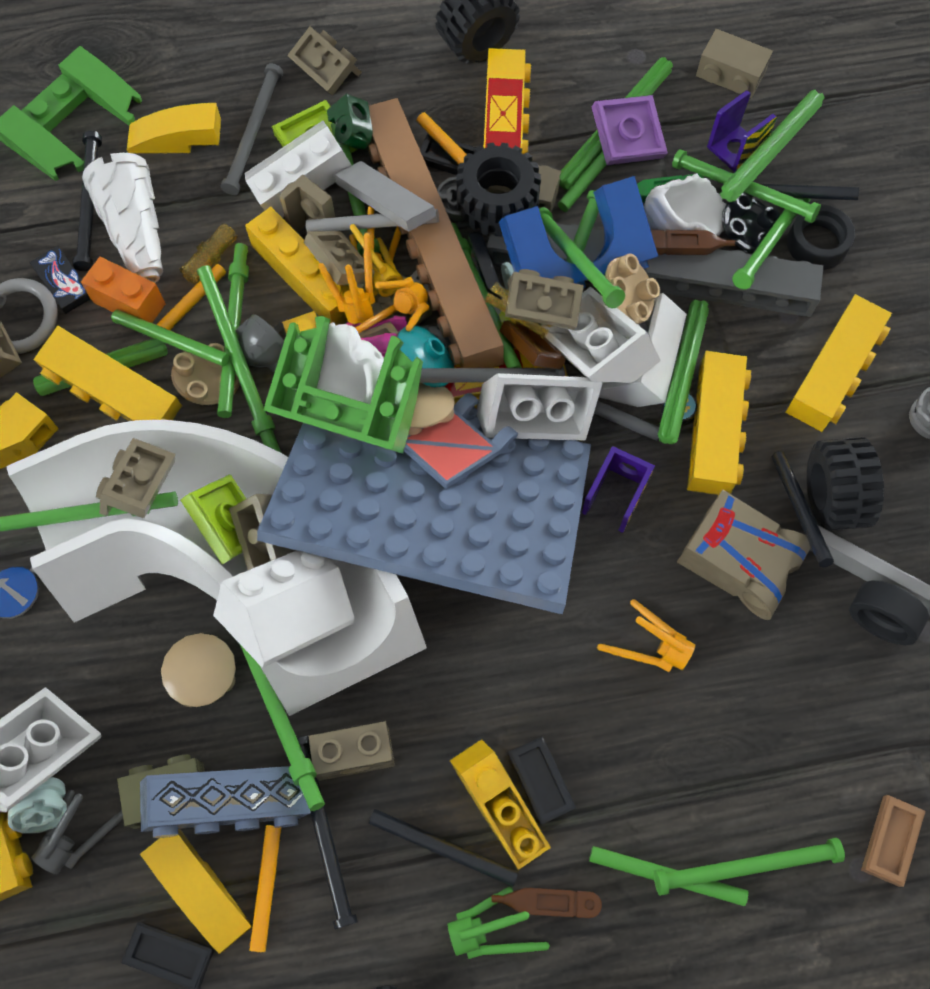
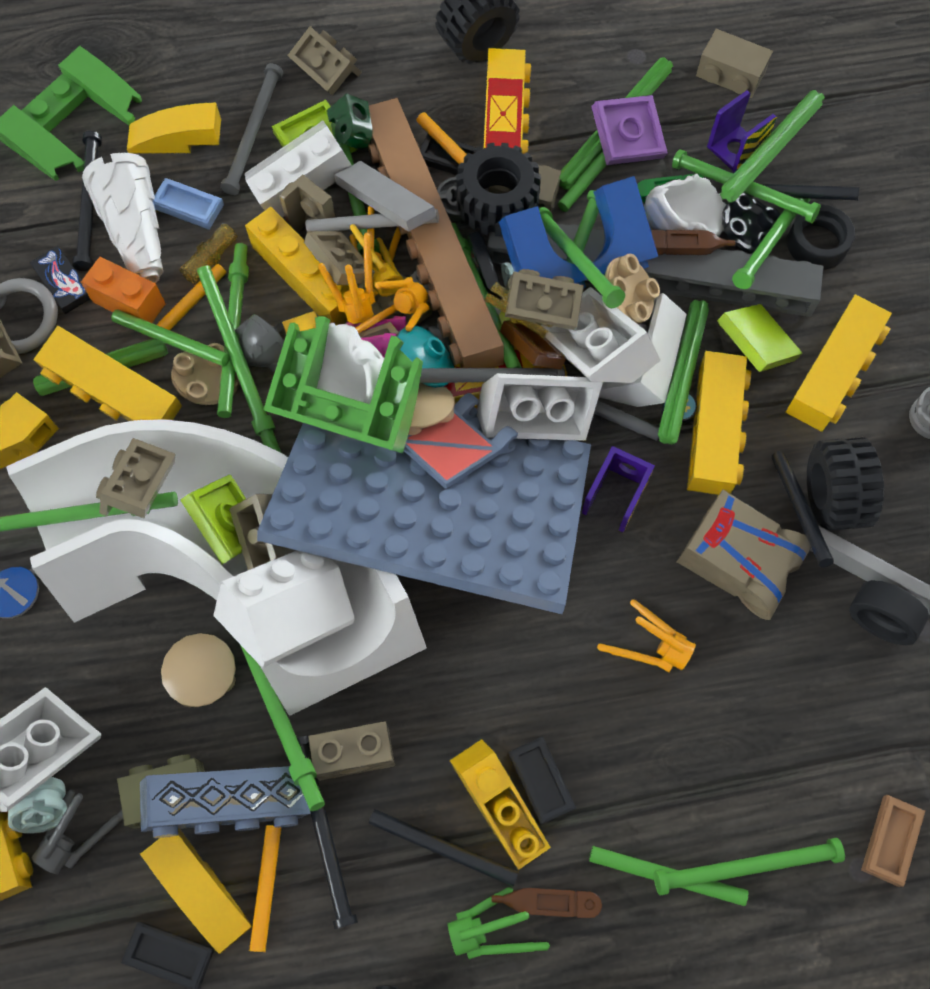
none -> light blue tile [153,178,224,230]
none -> lime tile [717,304,803,372]

